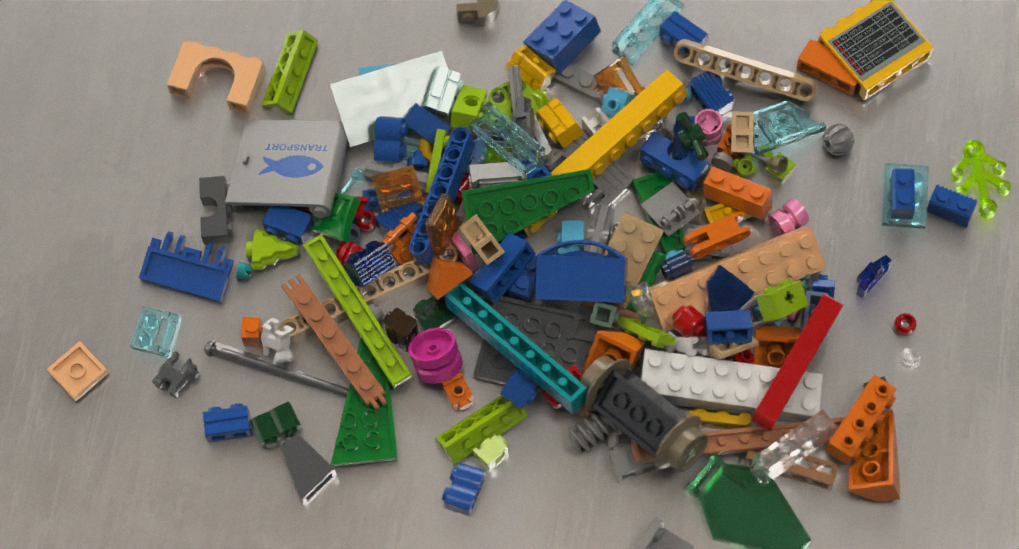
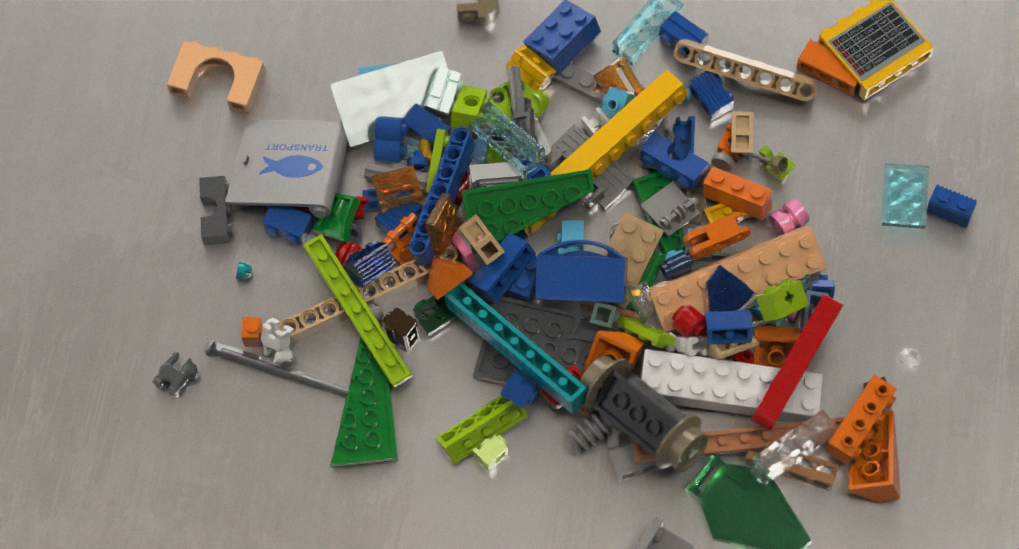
light nougat plate [46,341,109,402] -> none
clear light blue plate [130,306,181,357] -> none
blue hinge [139,231,234,302] -> none
blue brick [203,403,252,443] -> none
lime rock [246,229,299,271] -> none
dark green brick [249,402,302,449] -> none
lime fence [261,30,318,114] -> none
nougat hinge [281,274,387,410] -> none
dark grey slope [281,433,336,506] -> none
clear light blue hand [341,168,365,194] -> none
red plate [355,210,376,231] -> none
dark pink wheel [408,328,463,384] -> none
orange brick [442,372,474,411] -> none
blue brick [442,462,486,516] -> none
yellow brick [537,98,583,148] -> none
light grey piece [584,204,614,255] -> none
dark green bar [676,112,709,161] -> none
yellow plate [688,409,751,430] -> none
bright pink wheel [695,109,723,147] -> none
lime plate [733,154,757,178] -> none
clear light blue wing [753,100,827,156] -> none
light grey piece [822,124,855,156] -> none
clear blue plate [856,255,892,298] -> none
blue brick [890,169,915,219] -> none
red plate [894,313,917,335] -> none
clear neon green plant [950,140,1011,218] -> none

